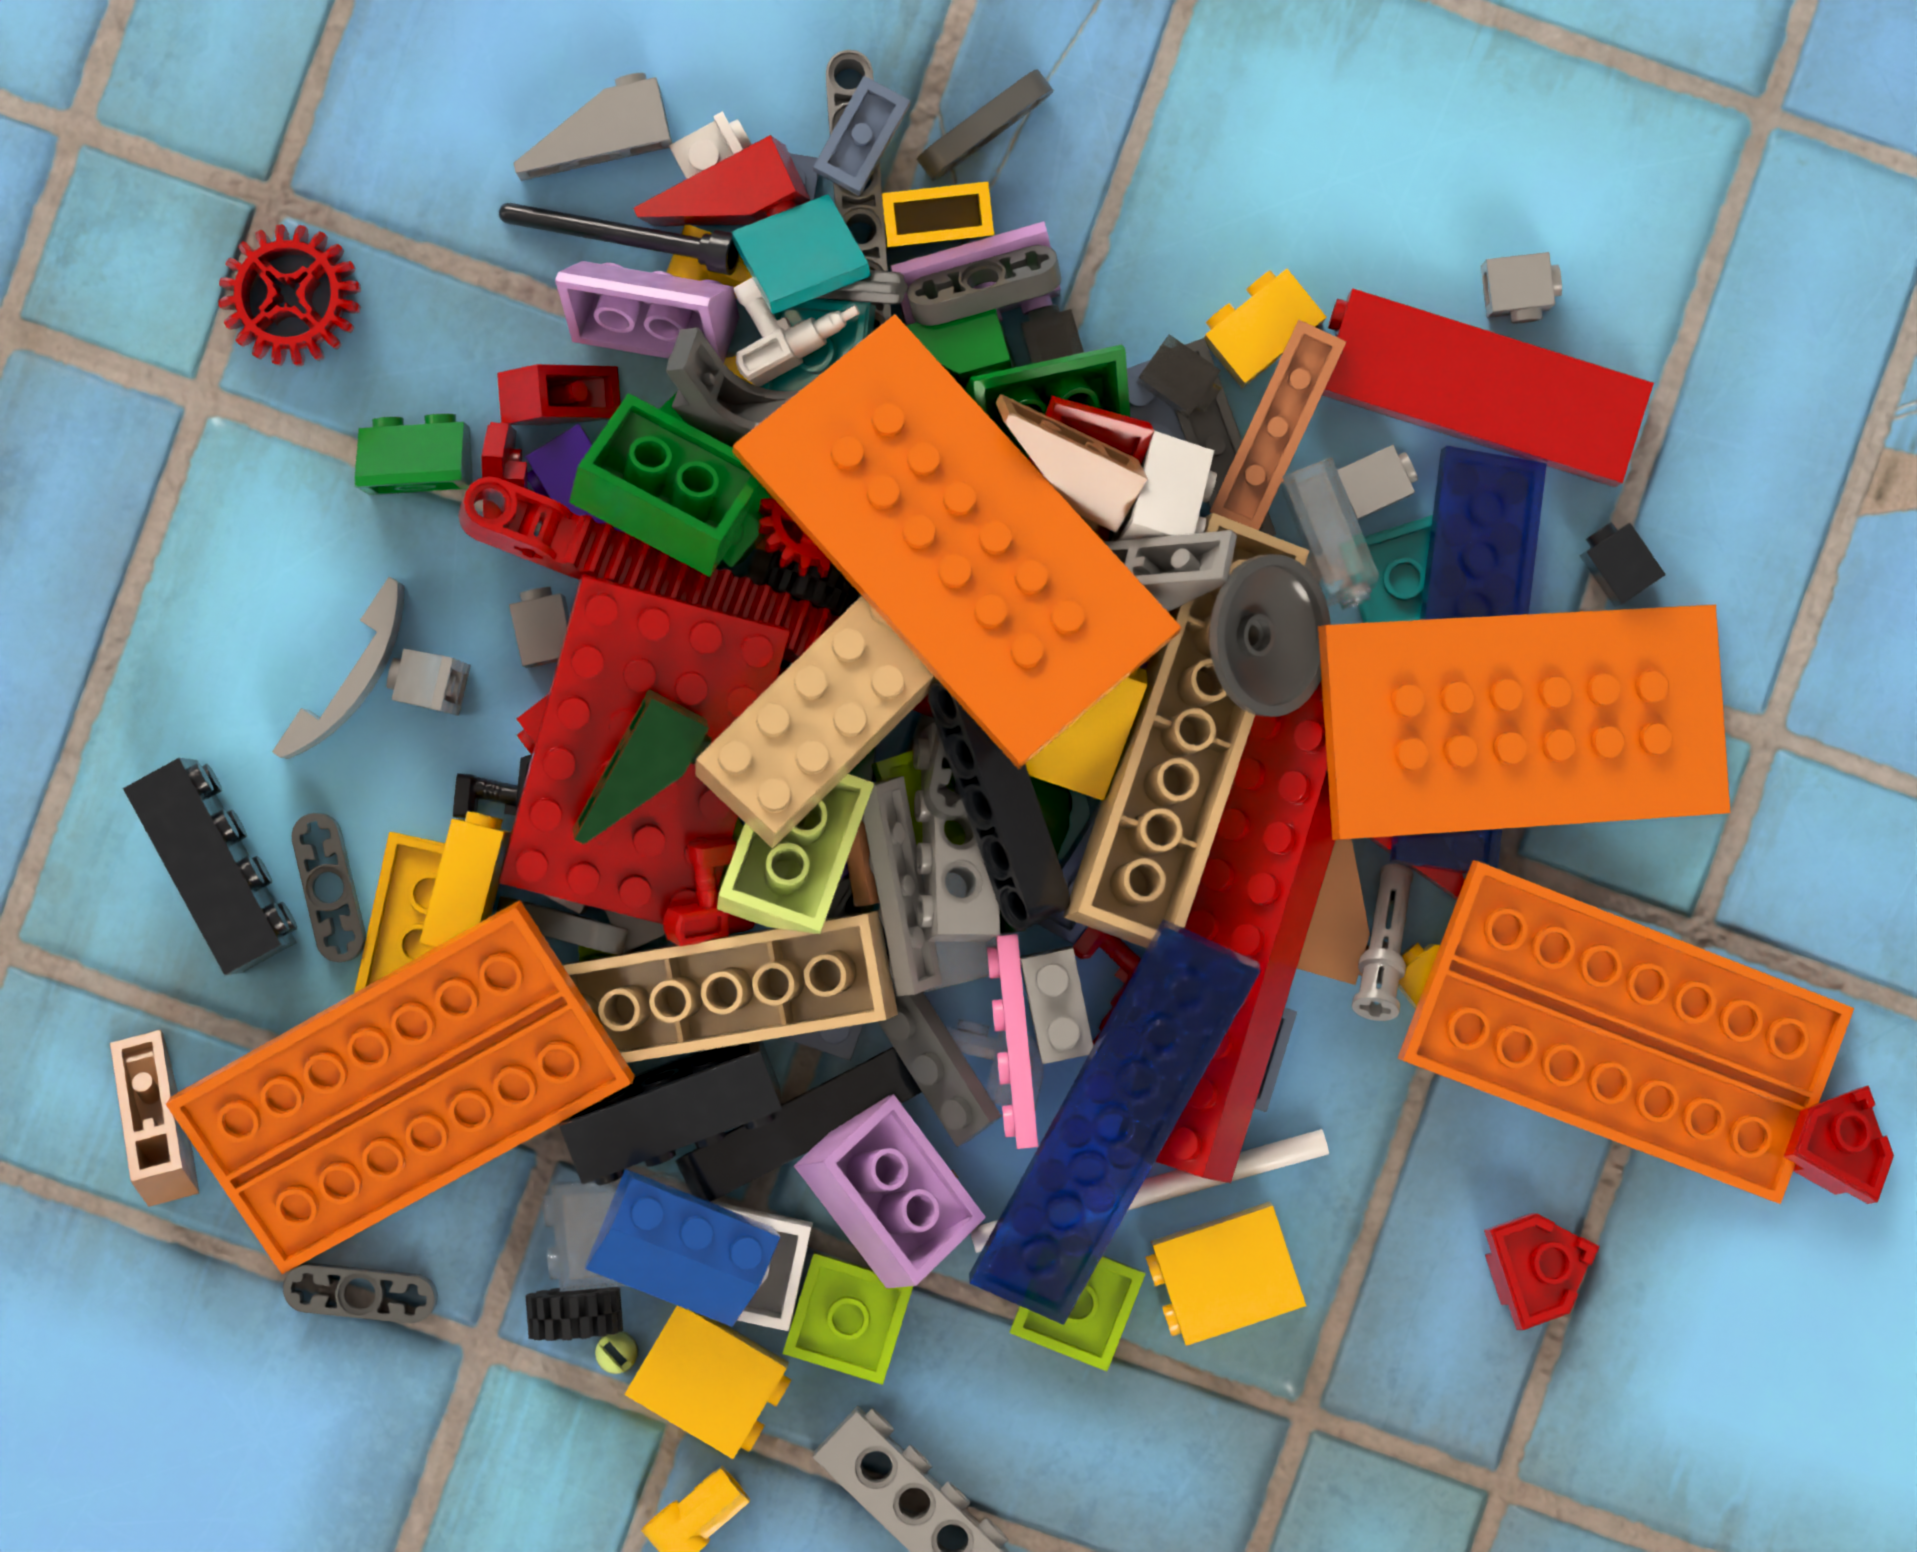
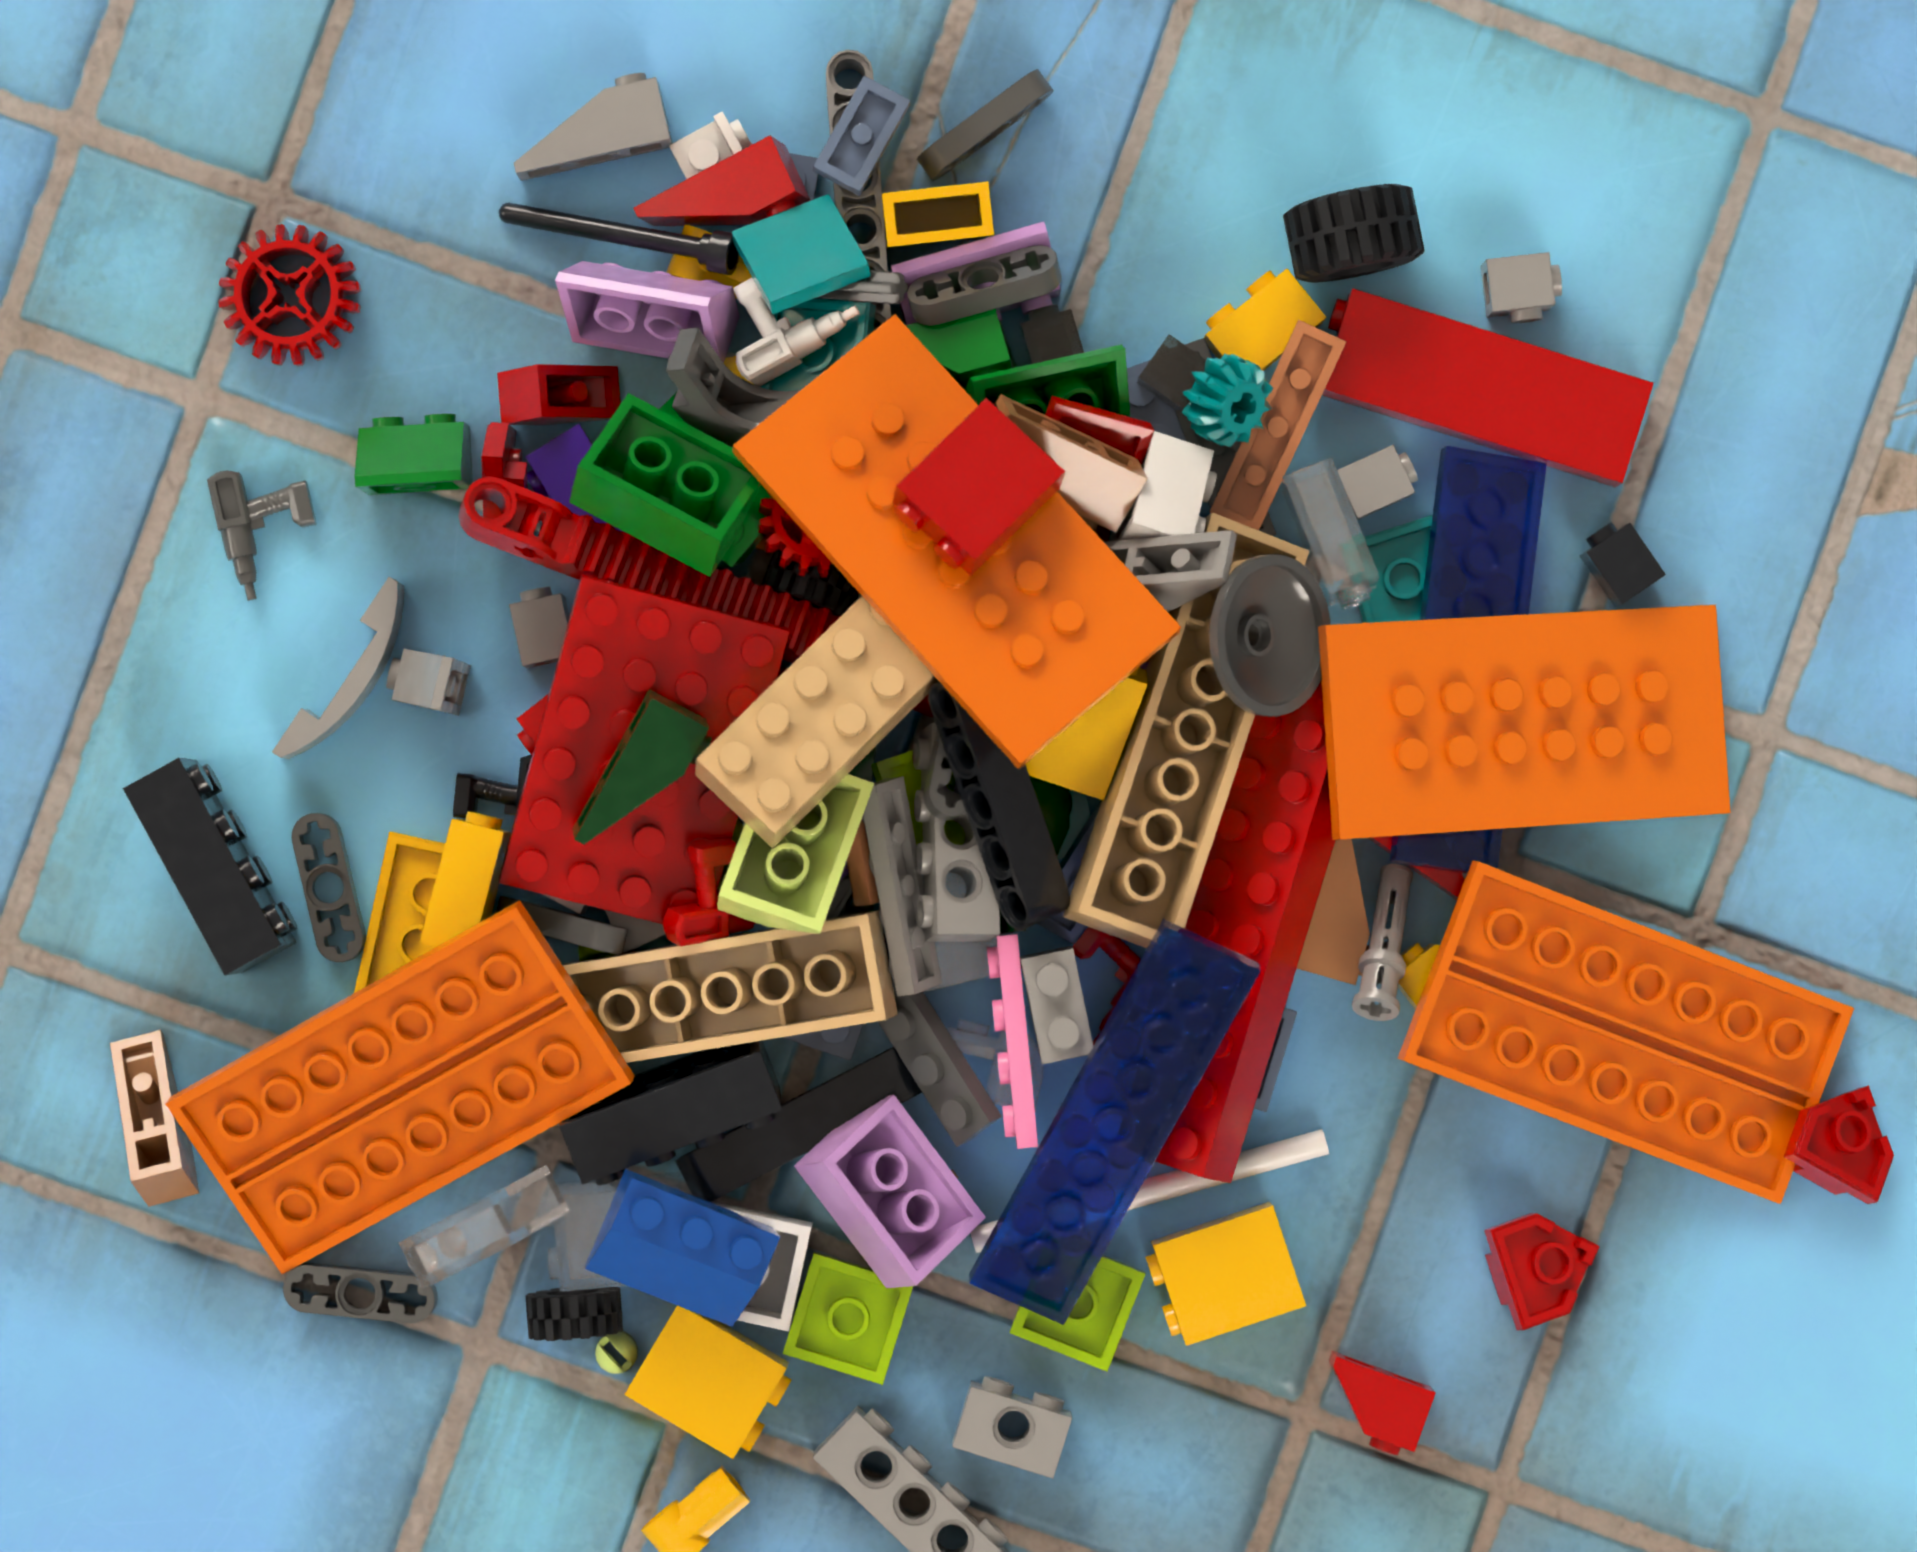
none -> dark grey piece [207,470,317,601]
none -> clear brick [398,1165,571,1290]
none -> red brick [893,398,1065,576]
none -> light grey brick [952,1376,1072,1479]
none -> teal gear [1182,353,1273,447]
none -> black tyre [1283,184,1425,283]
none -> red slope [1329,1351,1436,1456]

